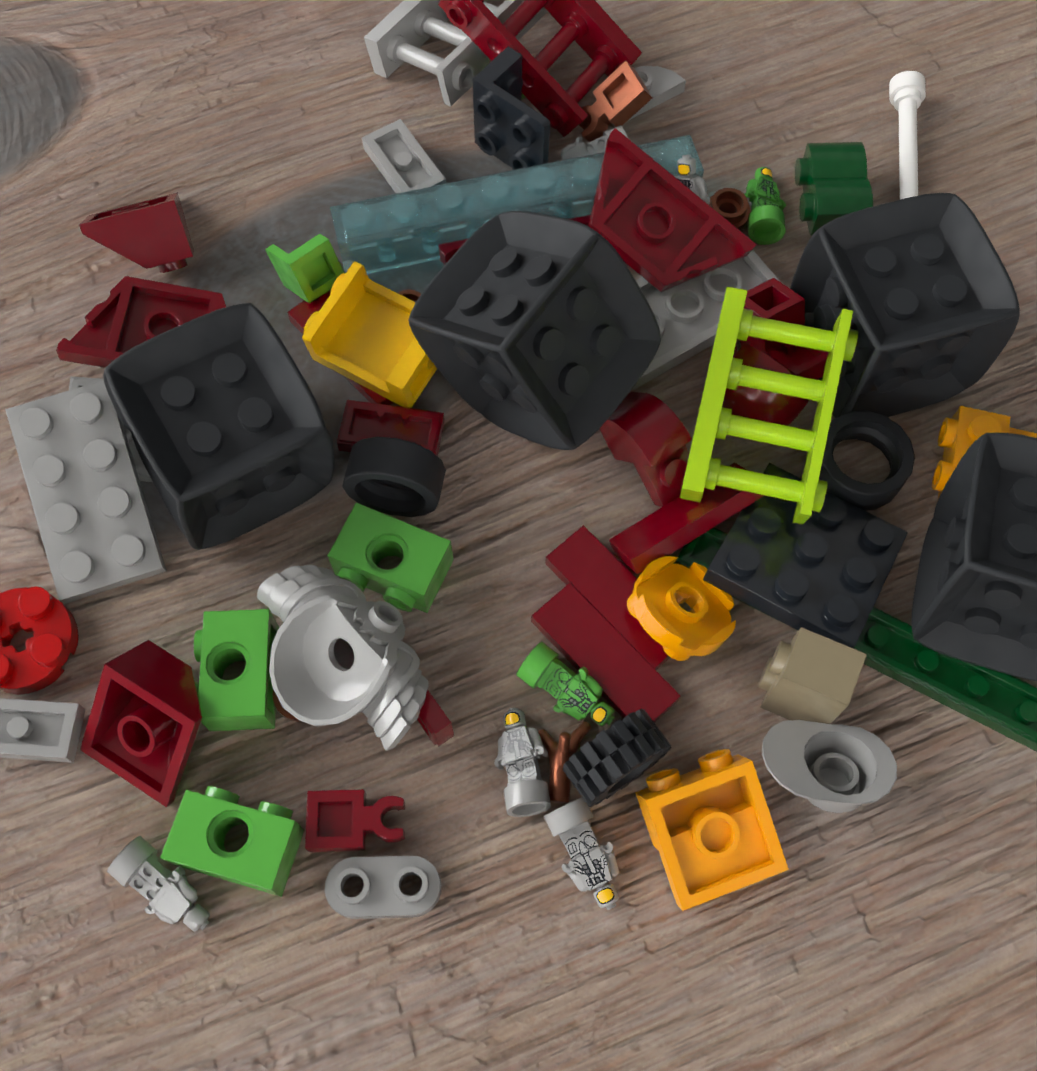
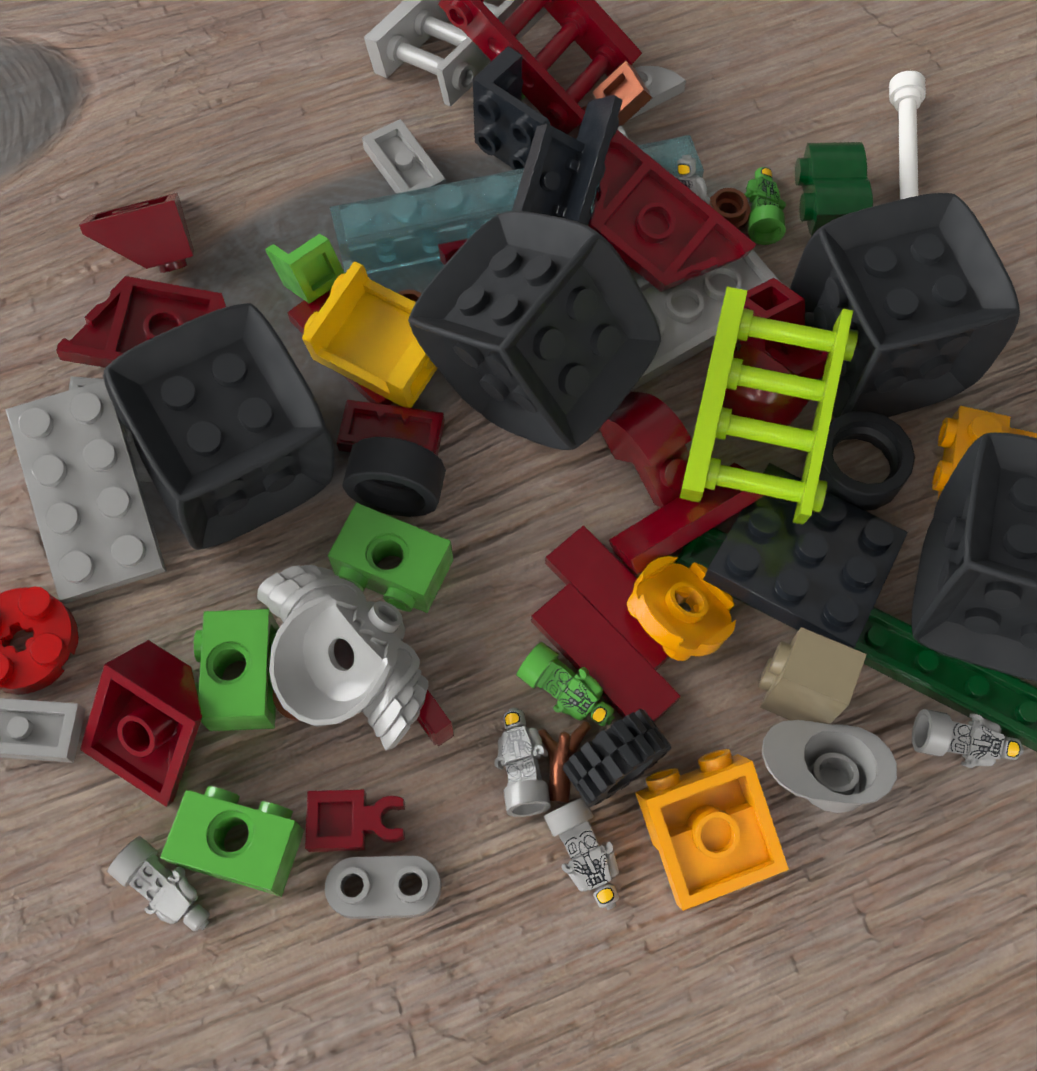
none -> black bracket [512,95,622,226]
none -> light grey piece [912,709,1024,768]

